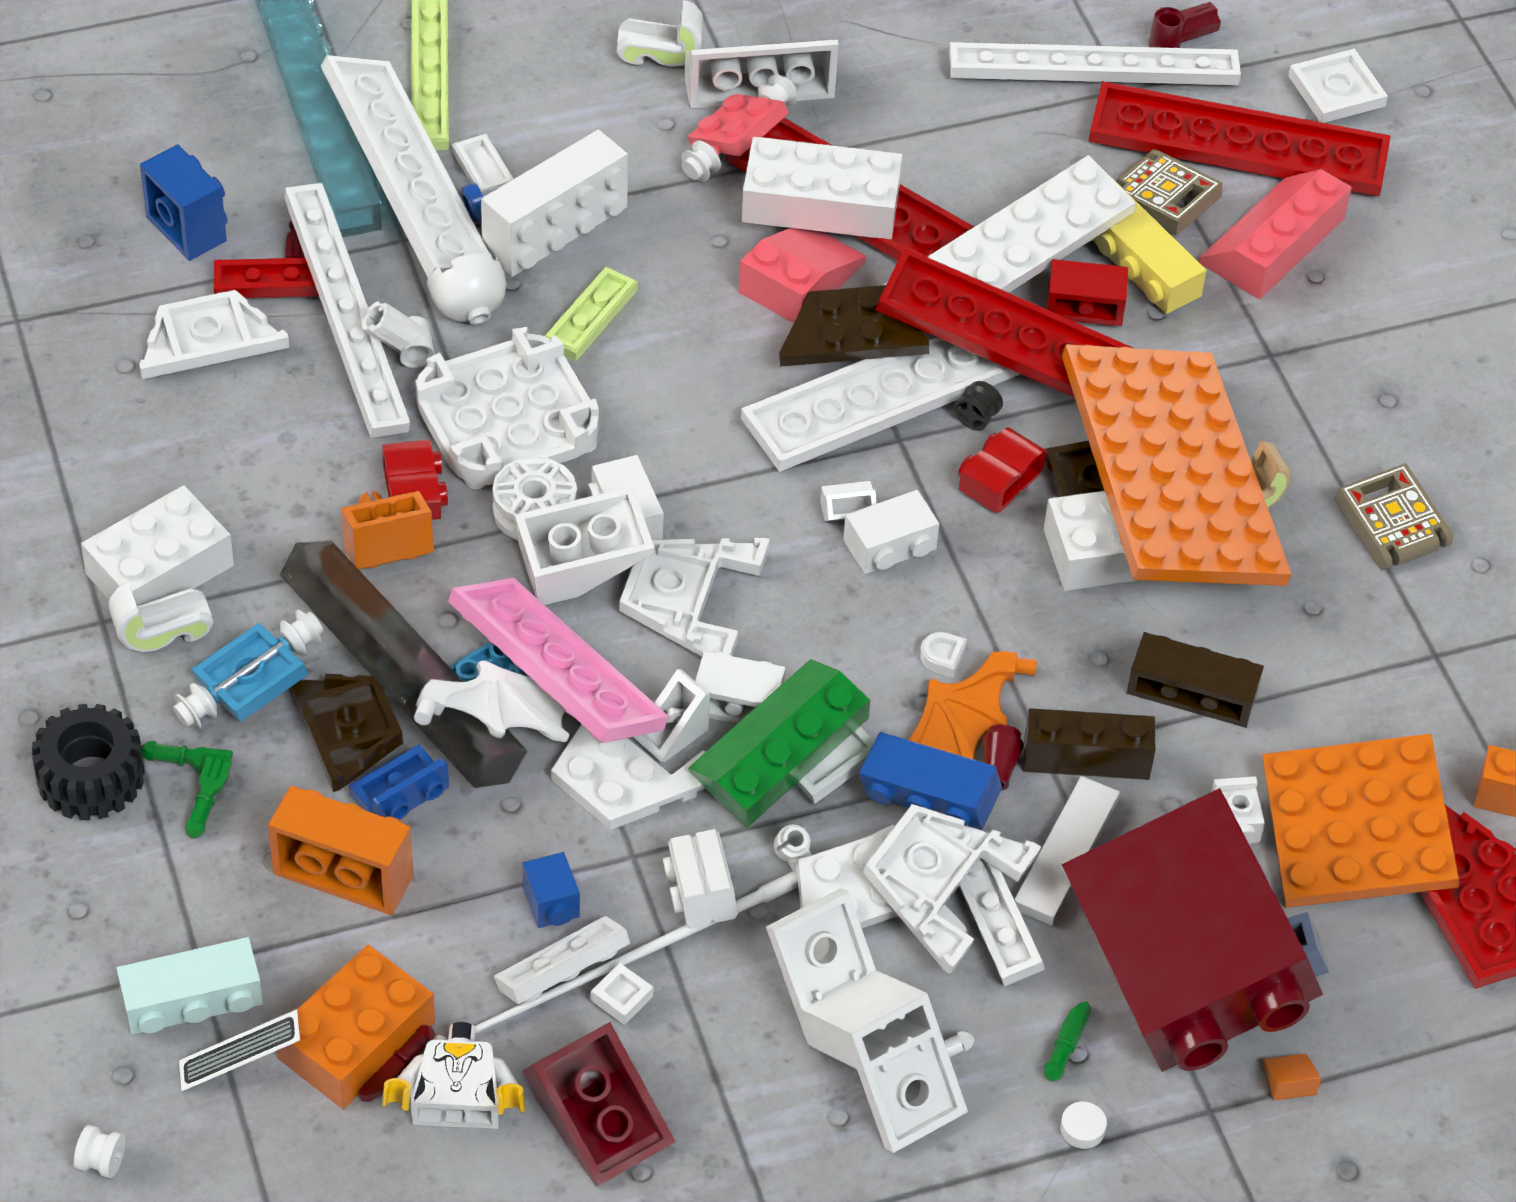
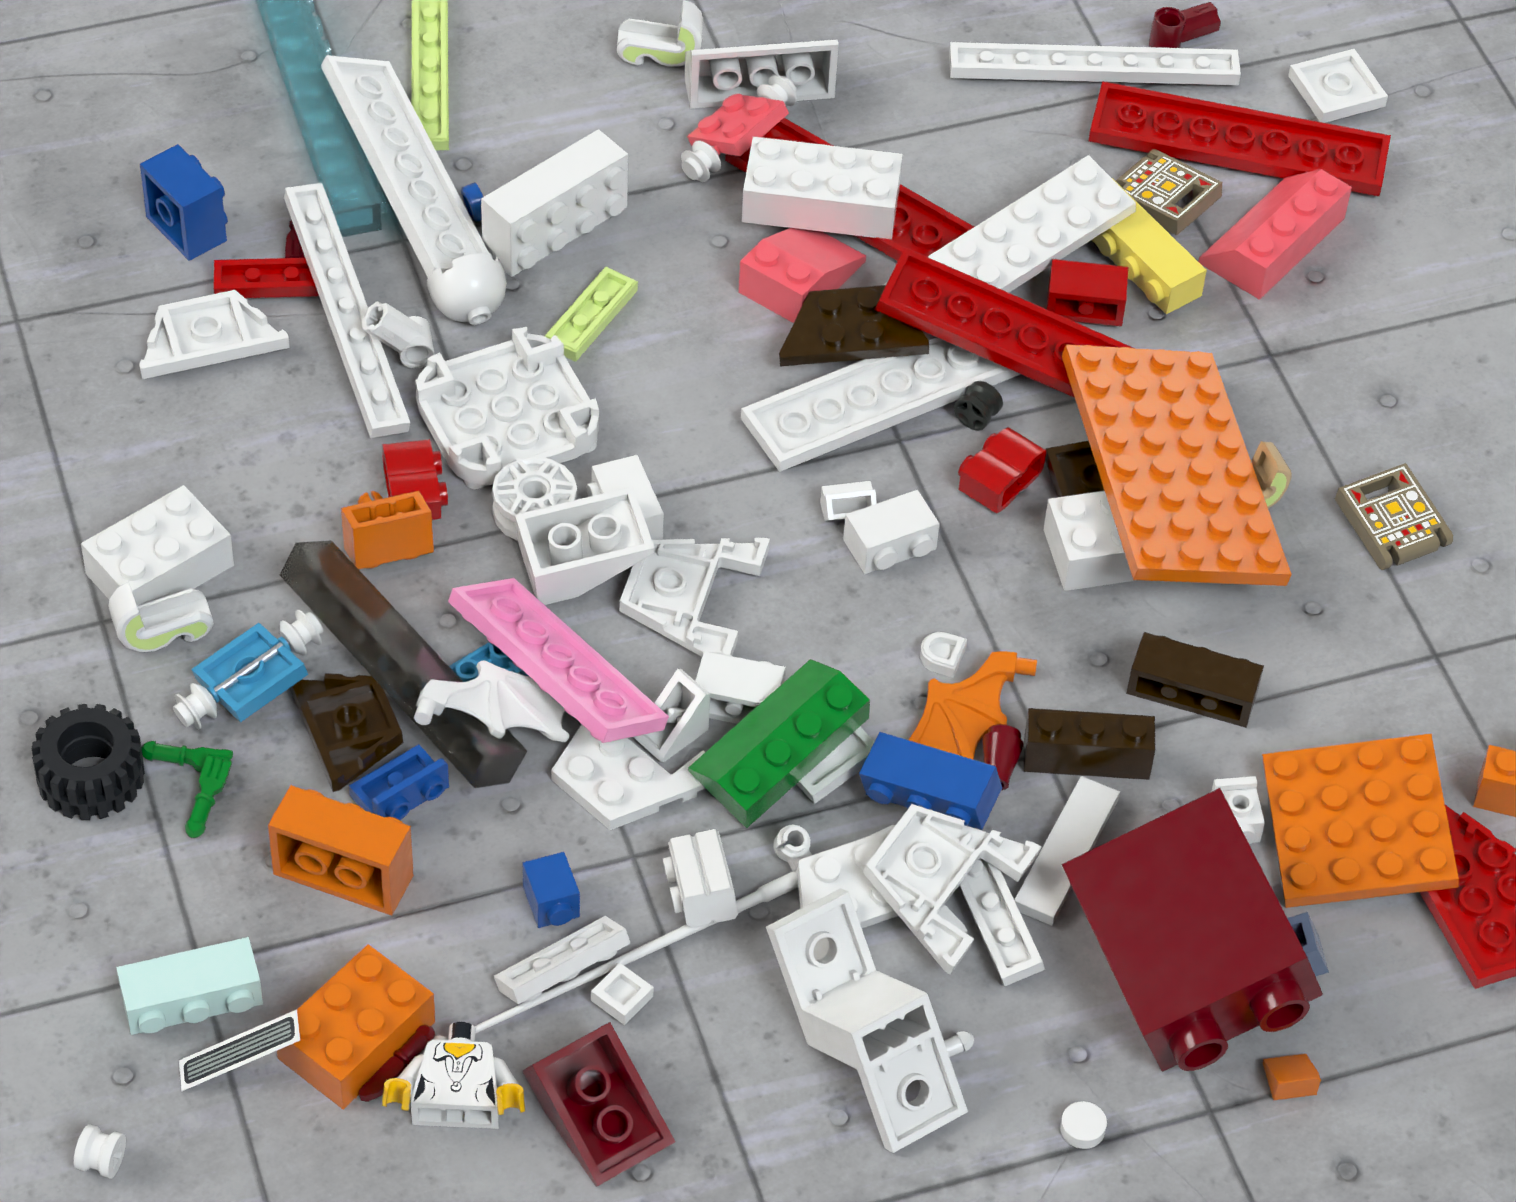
white tile [452,134,513,197] -> none
green piece [1043,1001,1091,1082] -> none

